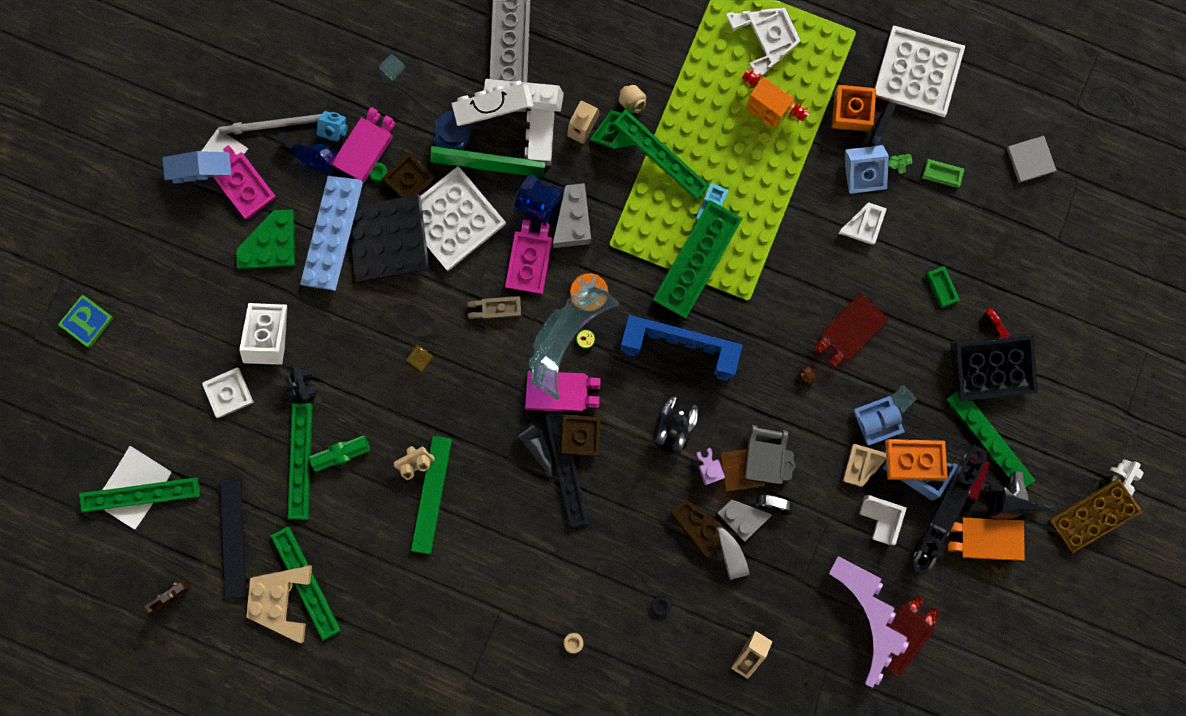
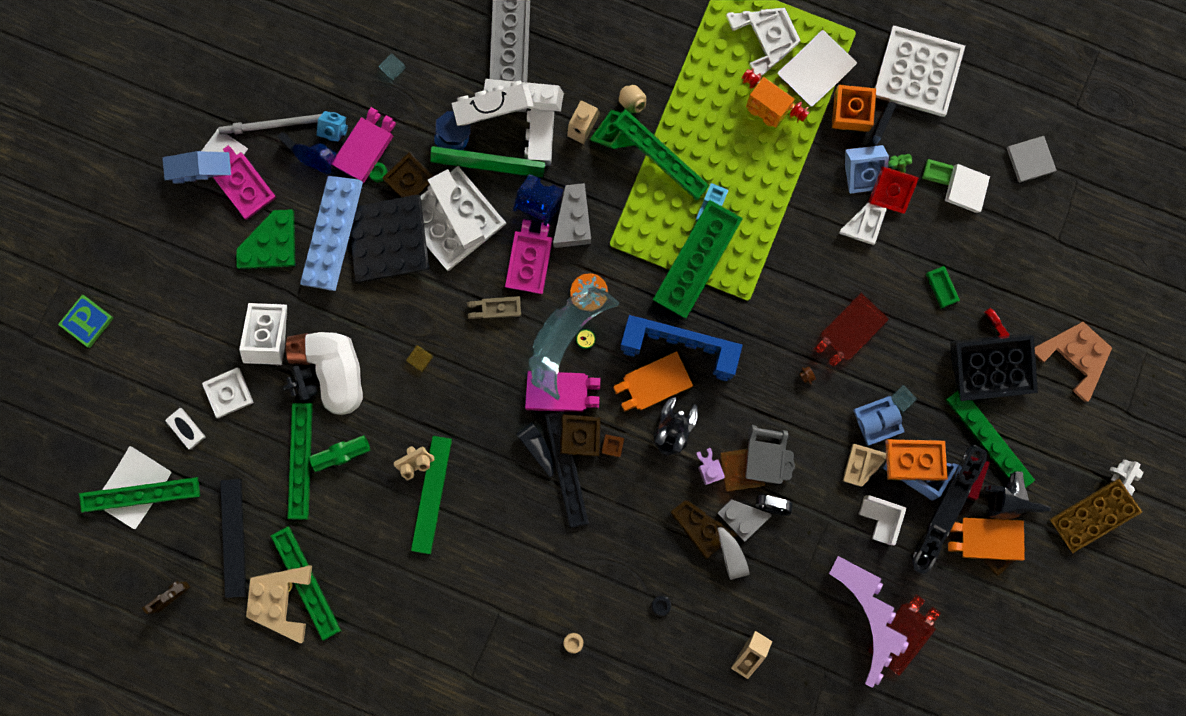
none -> white tile [165,408,206,450]
none -> white piece [286,332,363,415]
none -> white arch [427,169,485,250]
none -> reddish brown plate [602,434,624,457]
none -> orange tile [613,352,693,412]
none -> white sticker [777,30,857,106]
none -> red plate [868,166,919,214]
none -> white tile [945,164,990,213]
none -> nougat wing [1035,322,1112,402]

